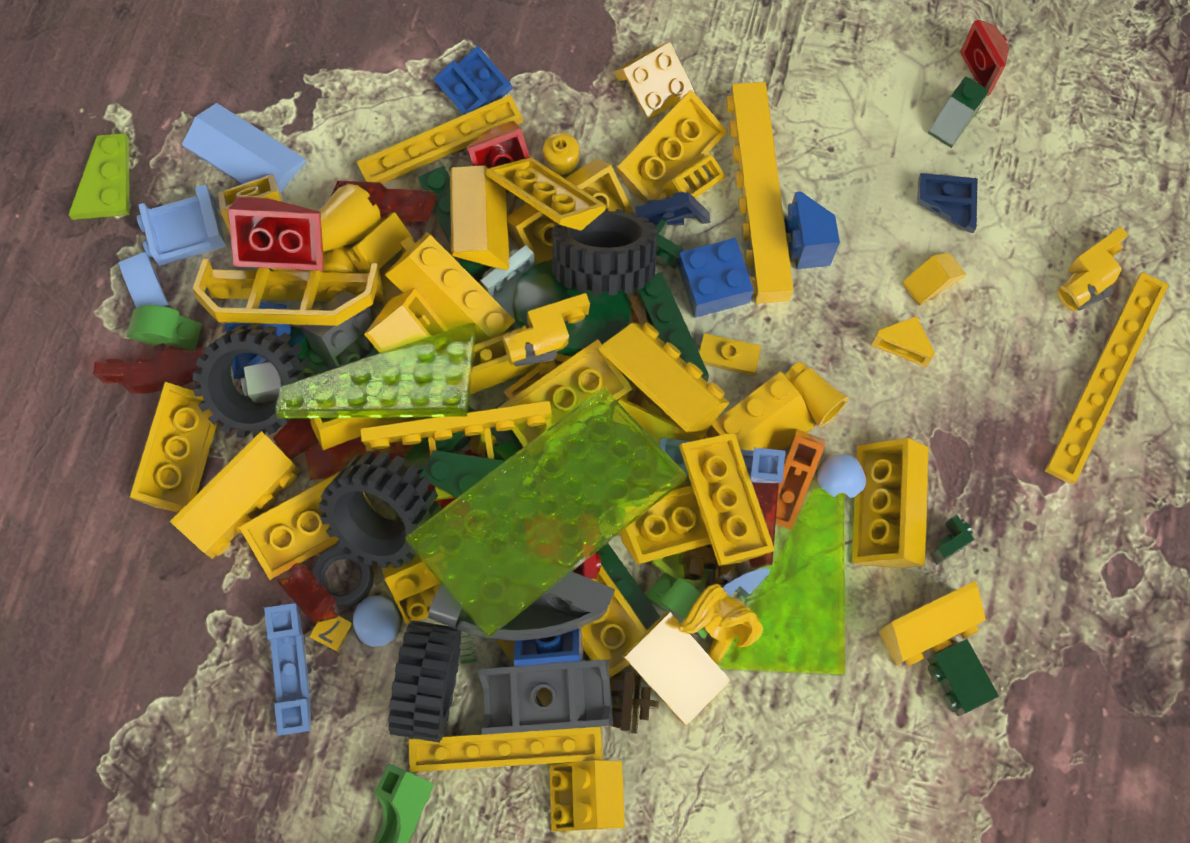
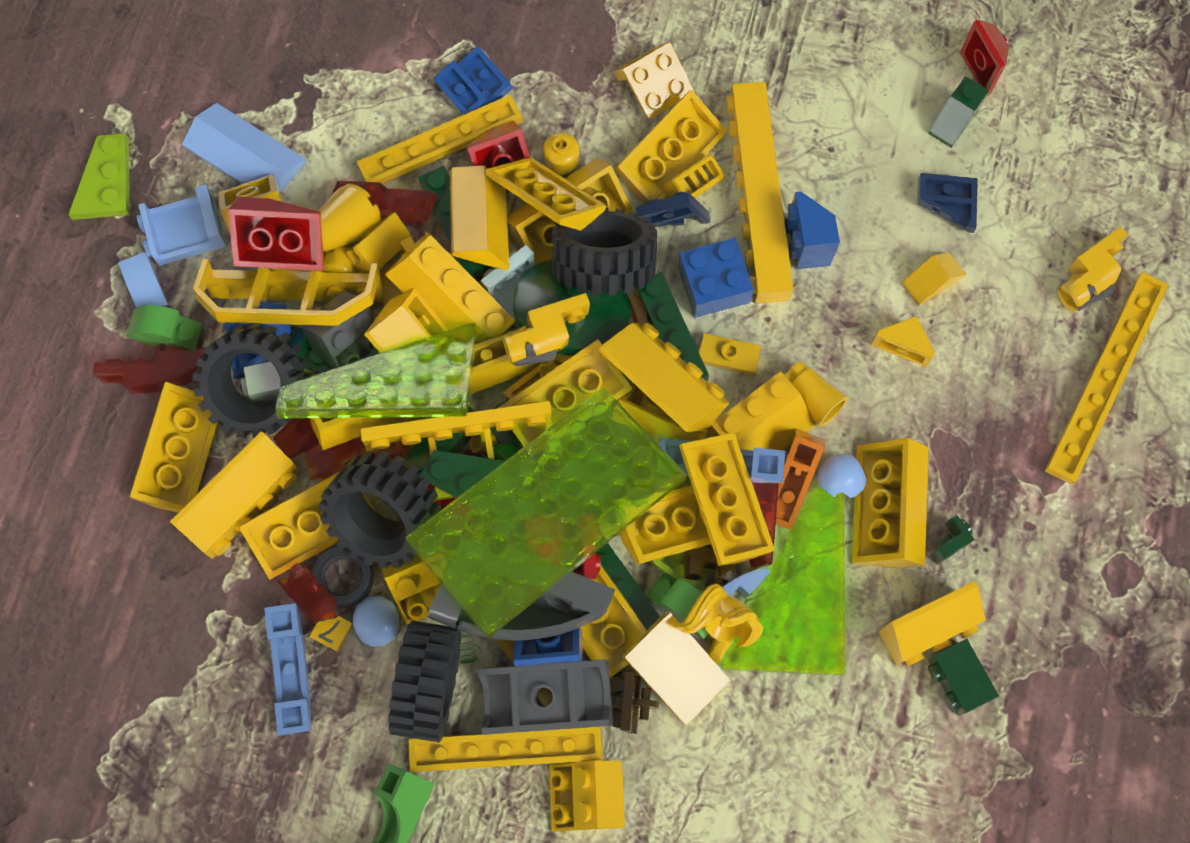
dark green bracket [655,219,683,269] -> none

